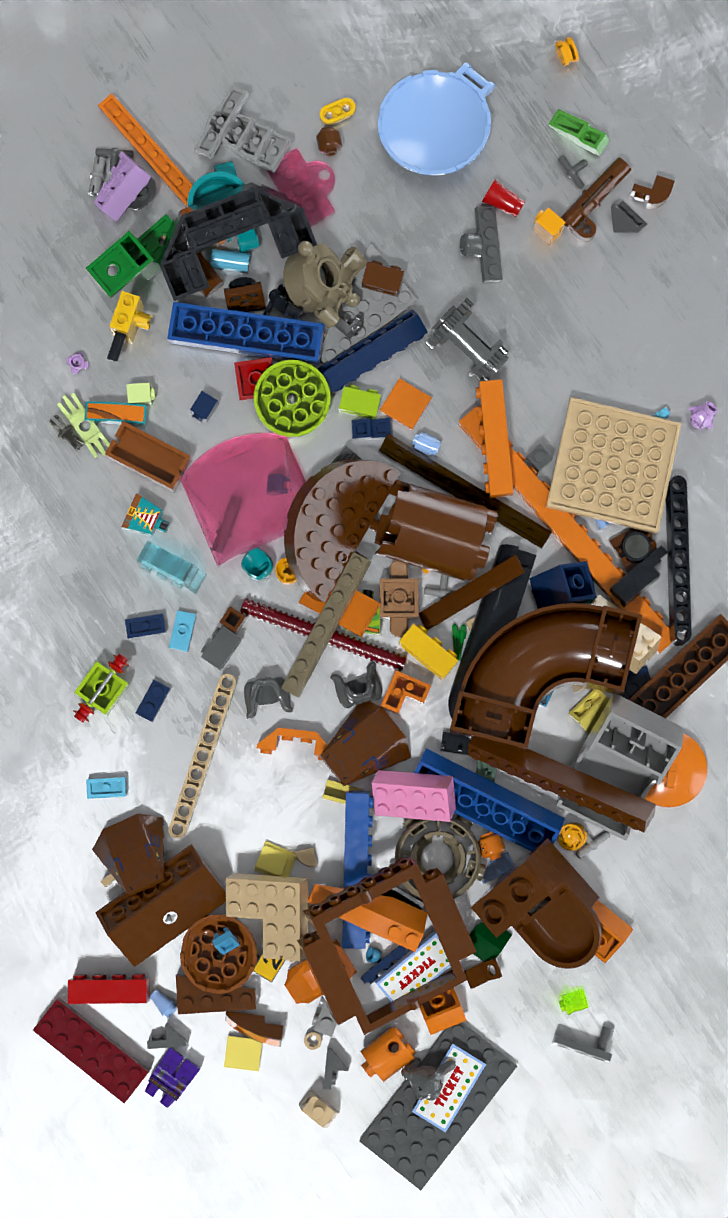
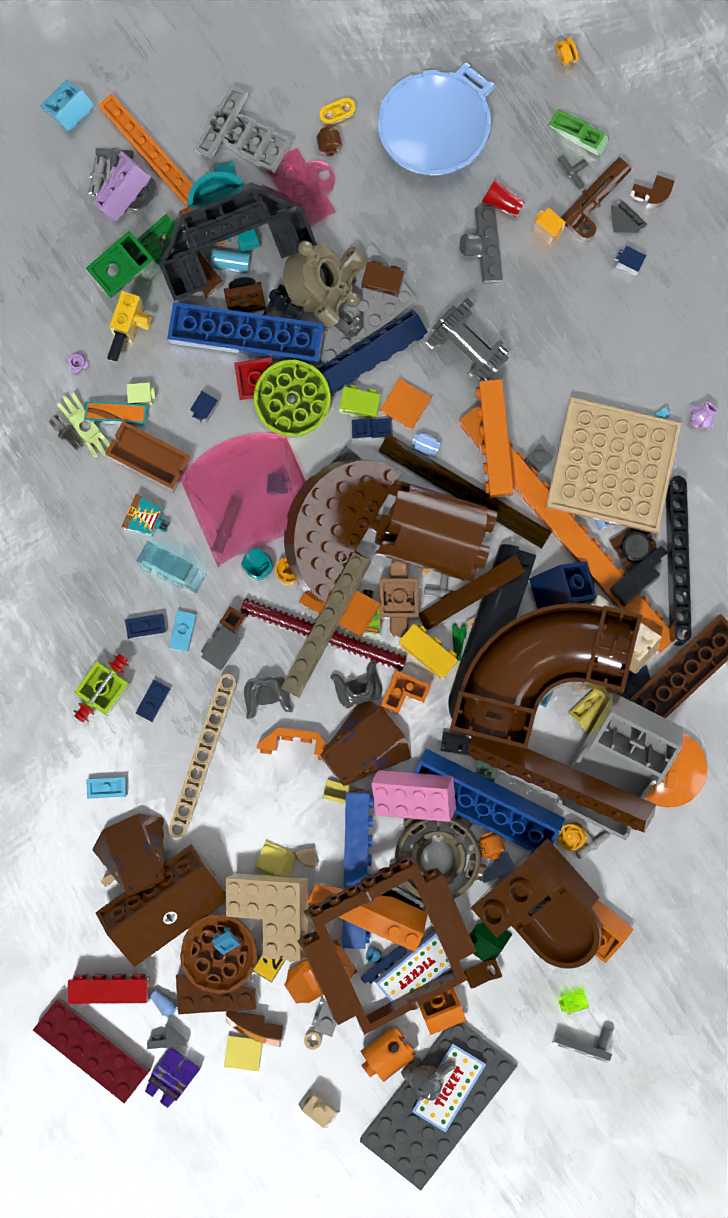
dark grey slope [323,1048,349,1090] -> none
none -> medium azure slope [40,80,95,131]
none -> dark blue brick [615,246,647,276]

